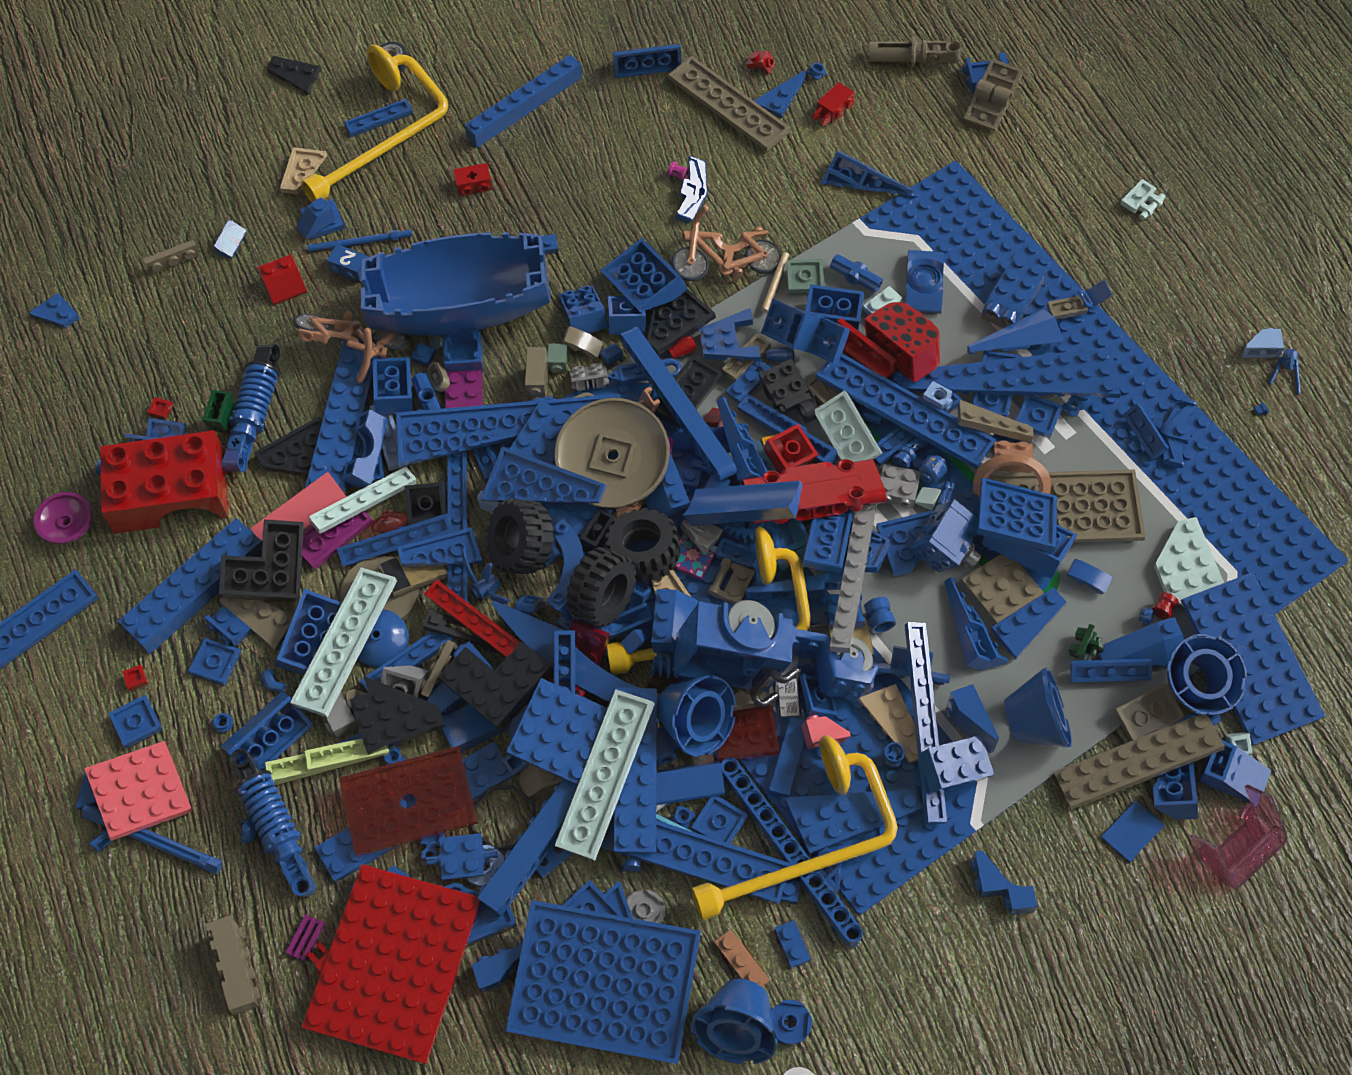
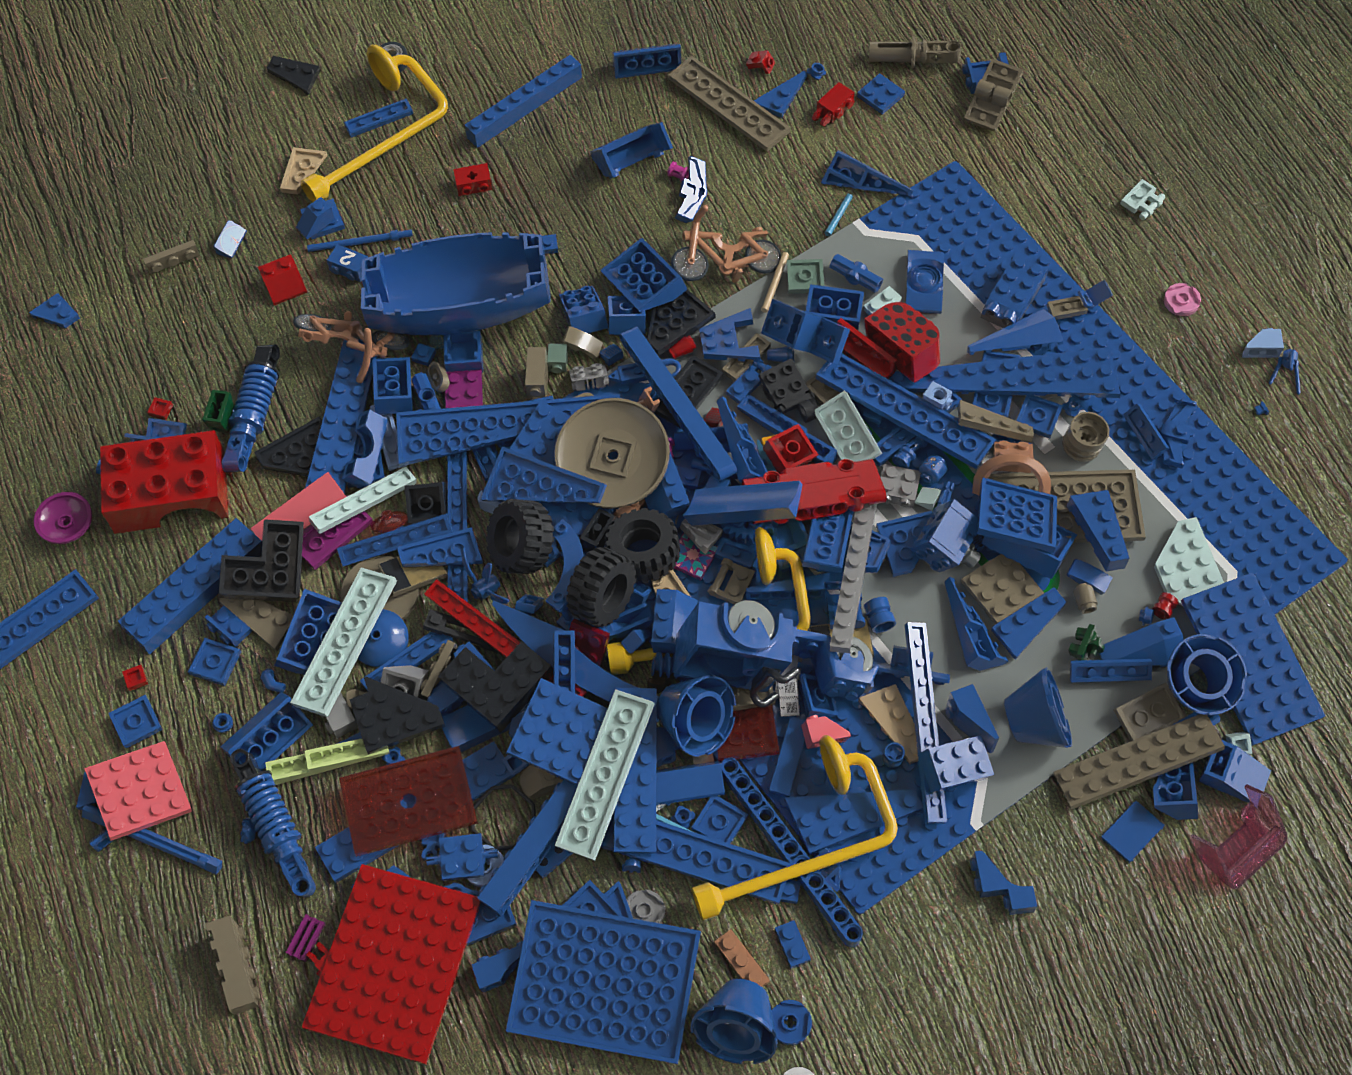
none -> blue windscreen [590,122,673,179]
none -> dark azure bar [825,193,853,236]
none -> blue plate [857,73,905,115]
none -> dark tan wheel [1062,412,1110,462]
none -> blue wedge [1067,490,1129,572]
none -> dark tan brick [1073,583,1098,614]
none -> bright pink tile [1164,283,1201,316]

